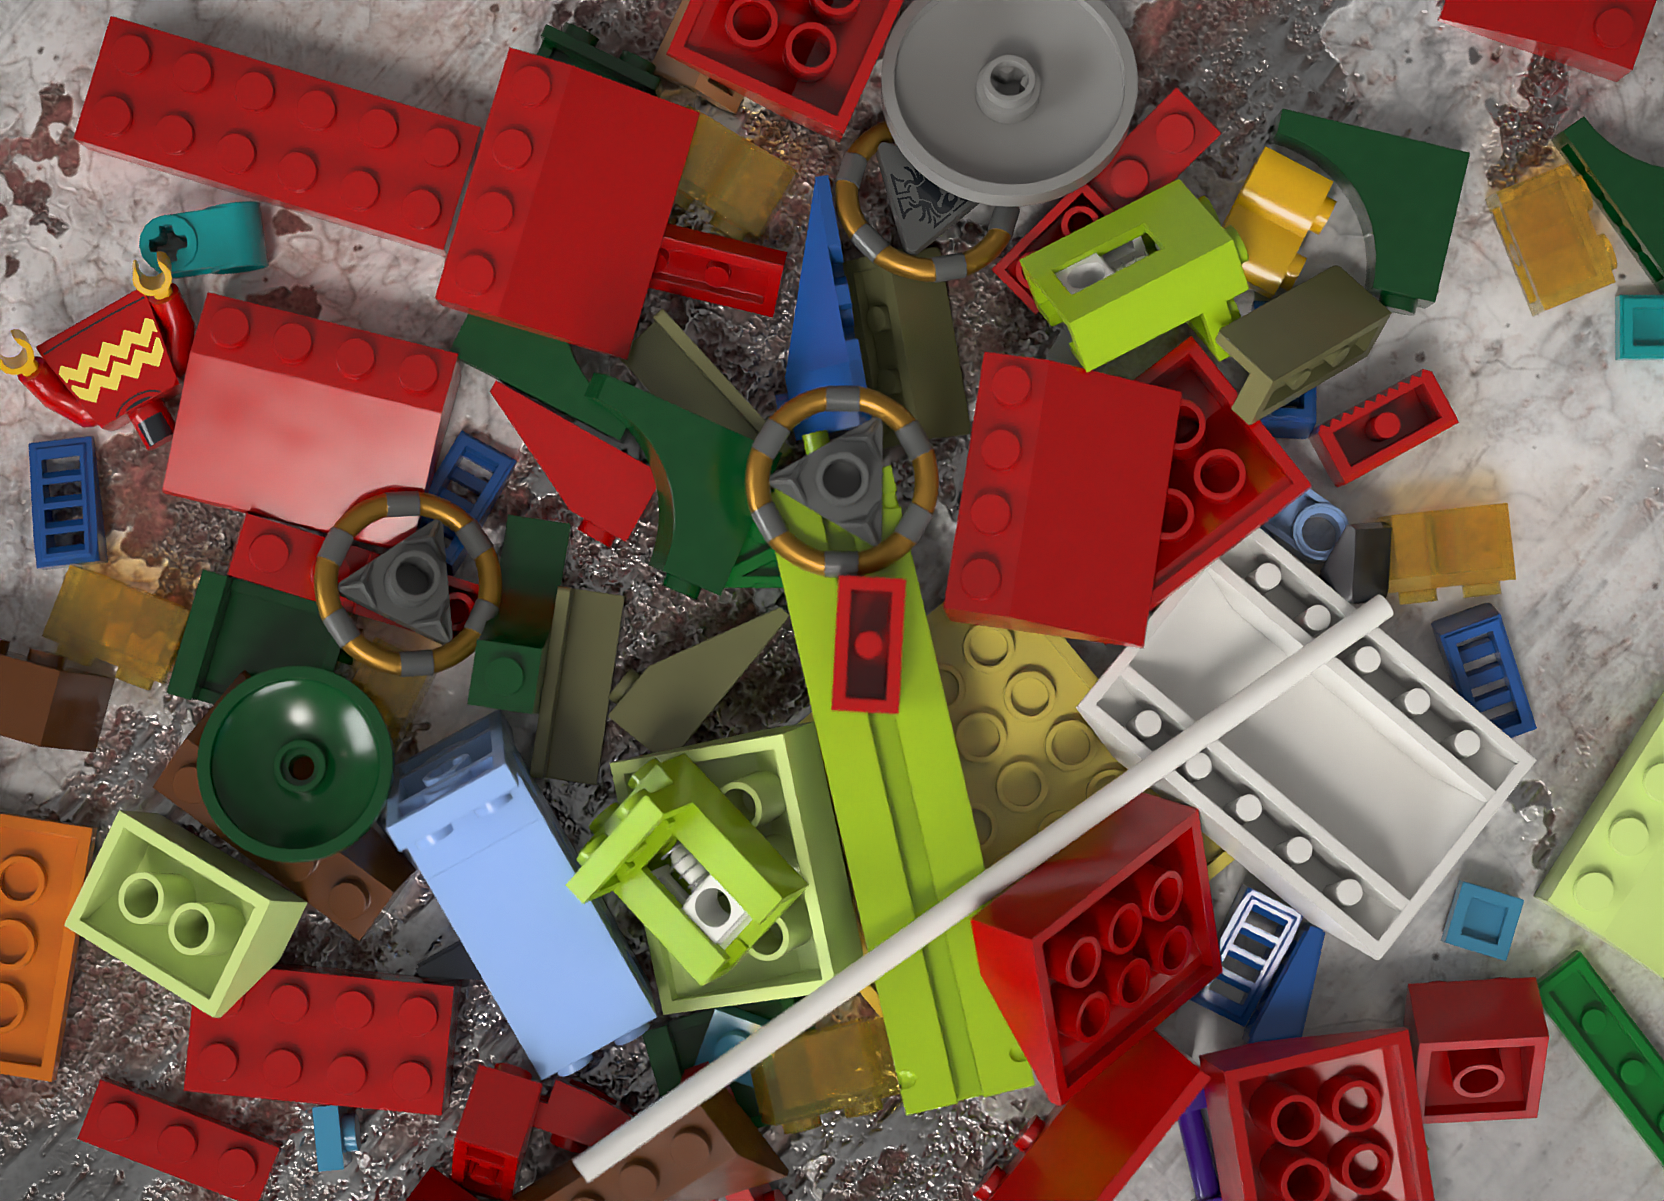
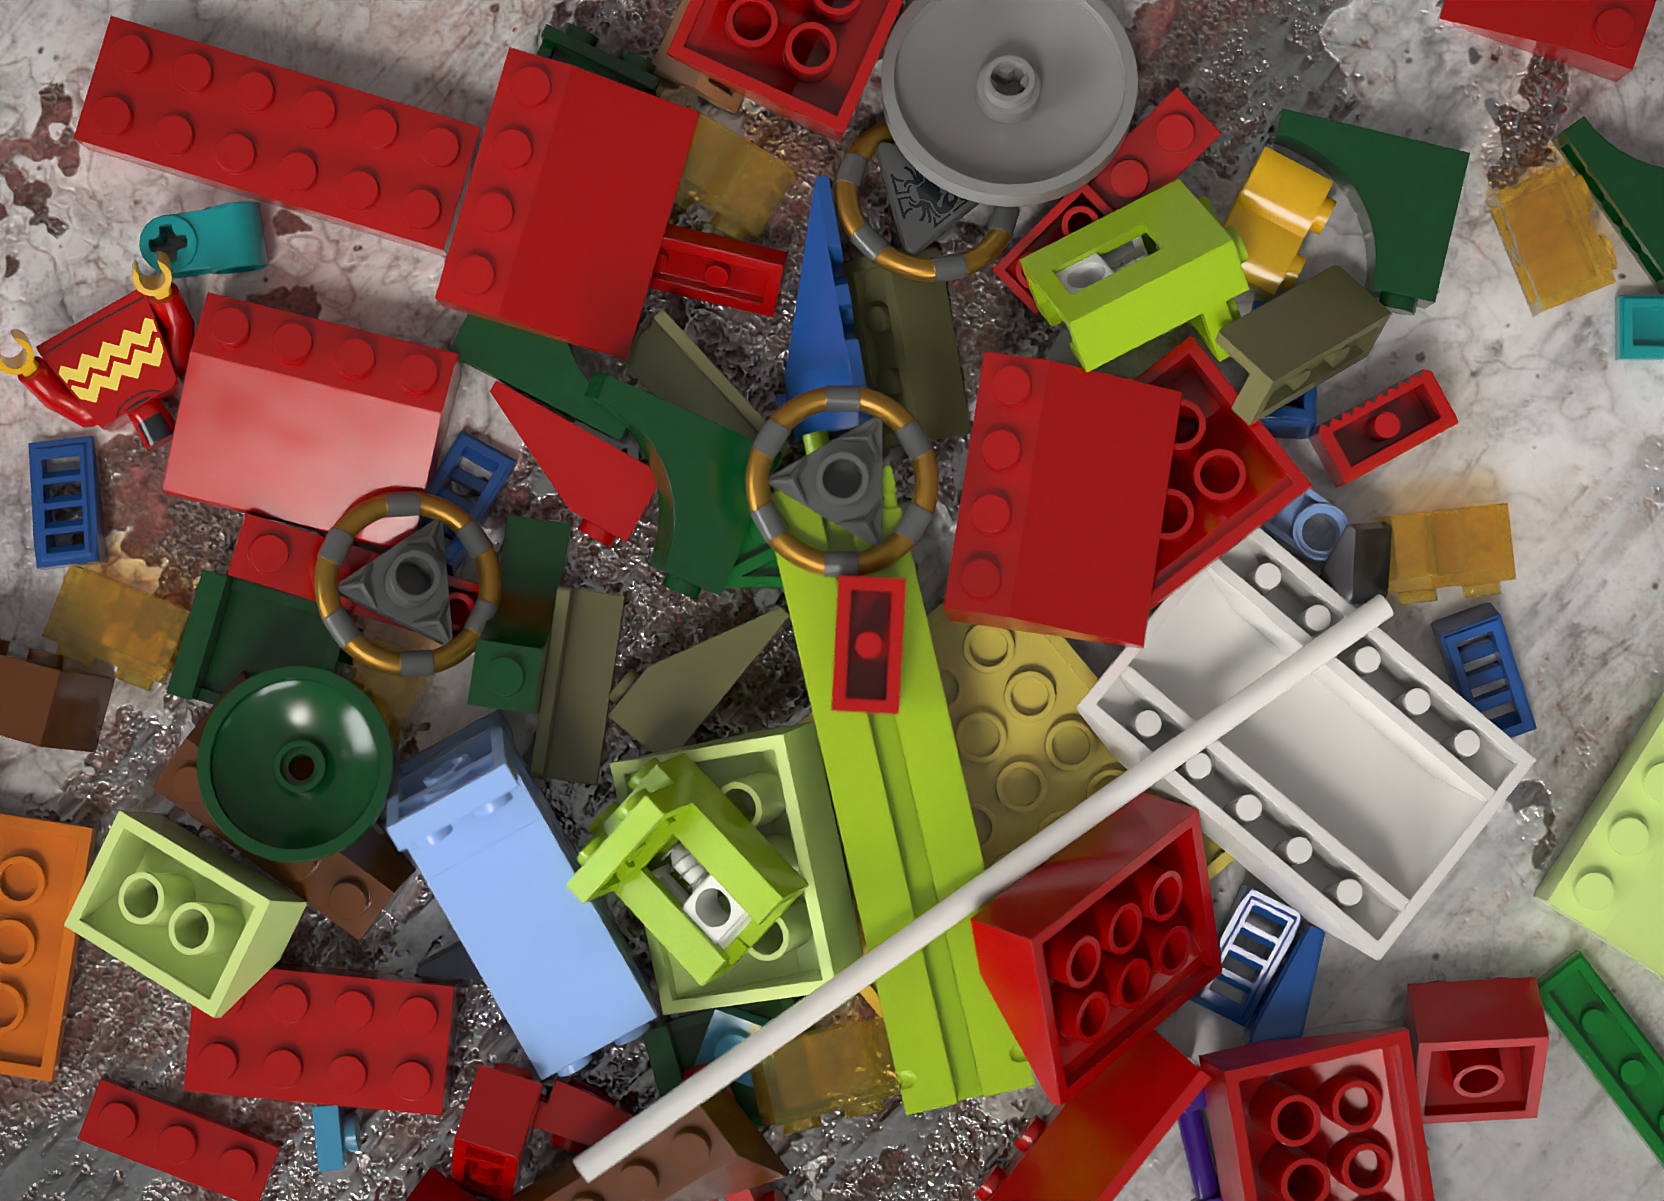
dark azure plate [1441,880,1524,961] -> none

